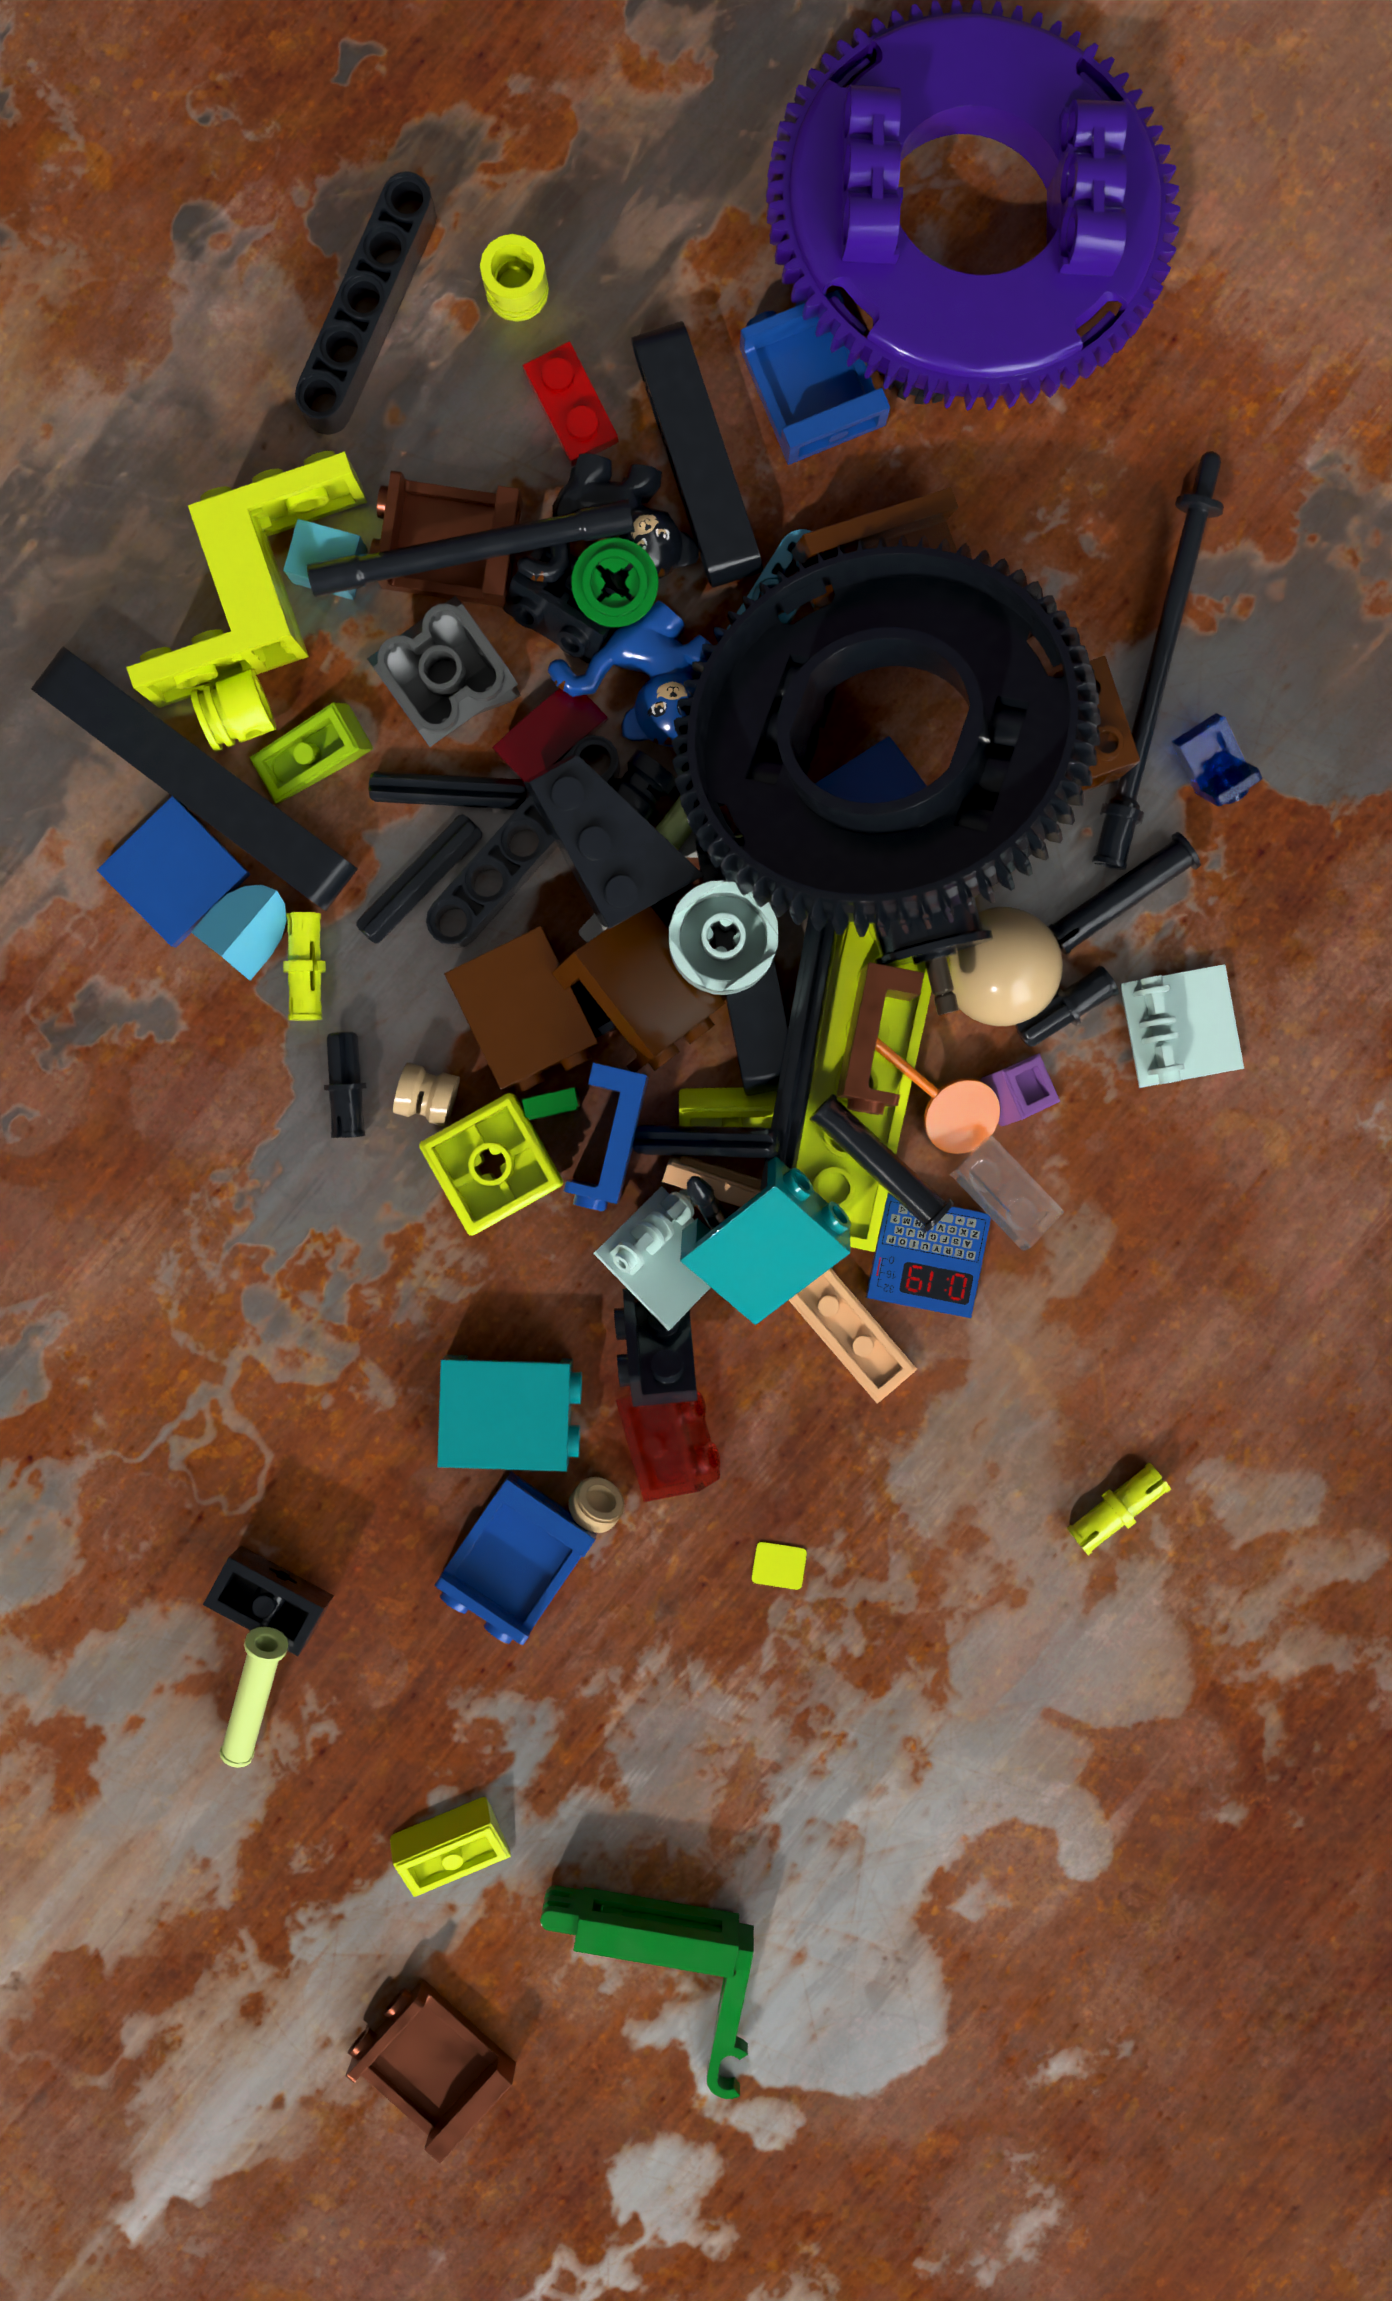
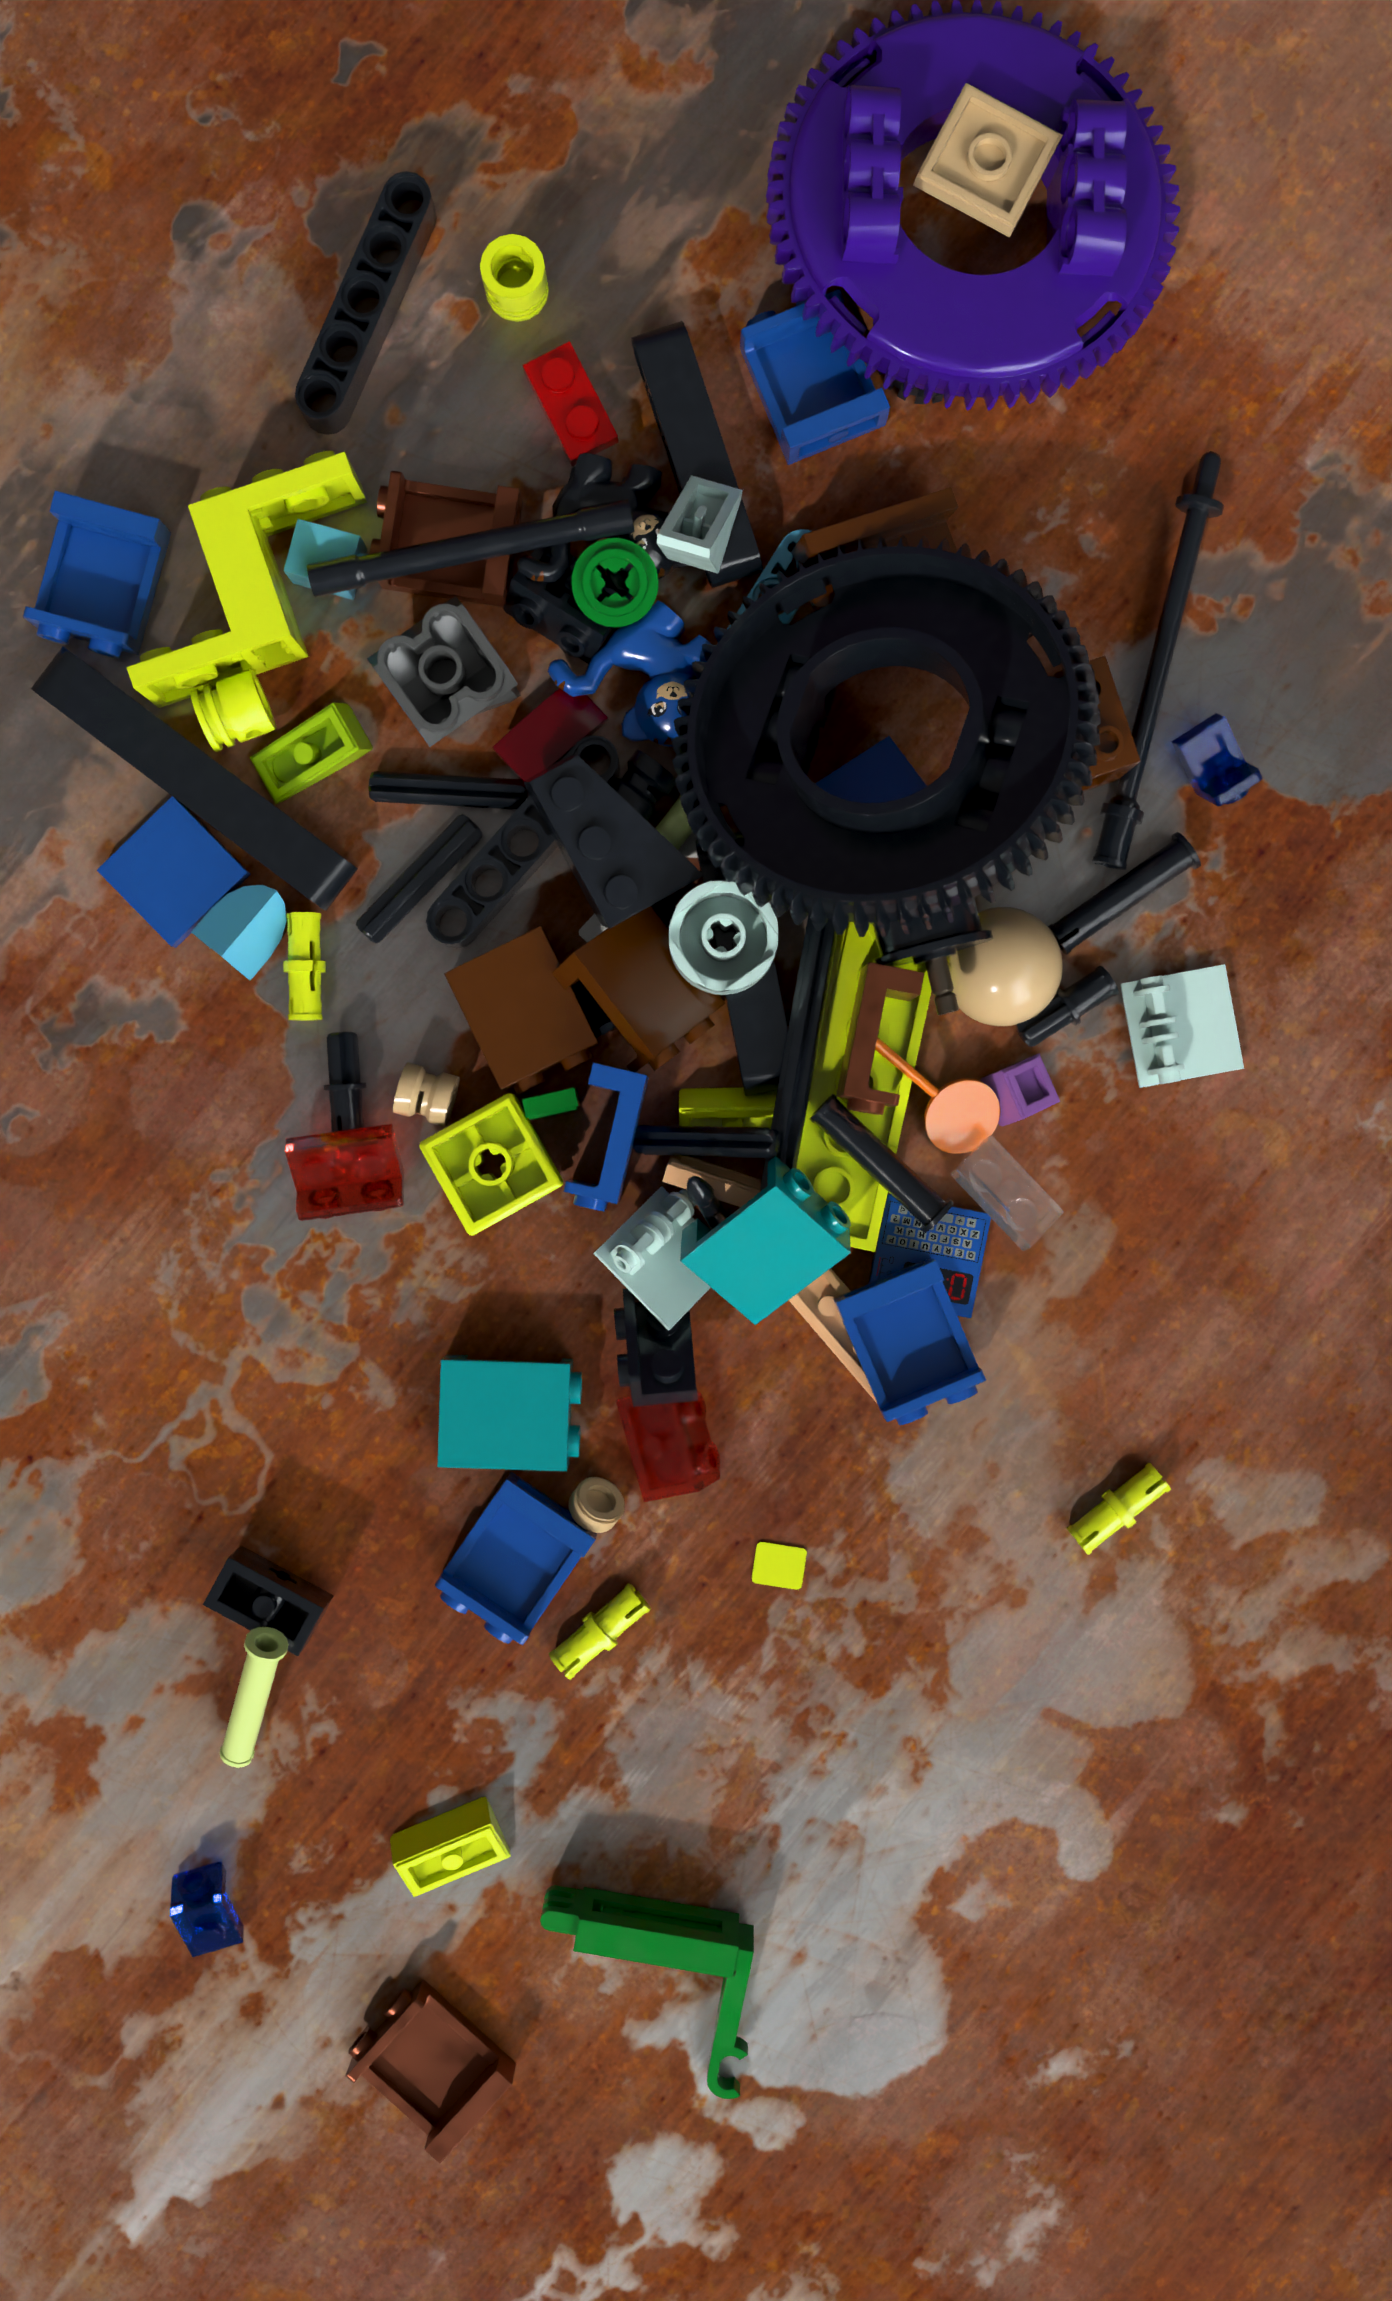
none -> blue panel [23,491,171,659]
none -> clear blue bracket [170,1862,244,1957]
none -> clear red bracket [285,1124,404,1221]
none -> neon yellow pin [549,1583,651,1680]
none -> light aqua slope [657,475,743,574]
none -> blue panel [833,1257,986,1425]
none -> tan tile [913,83,1063,238]

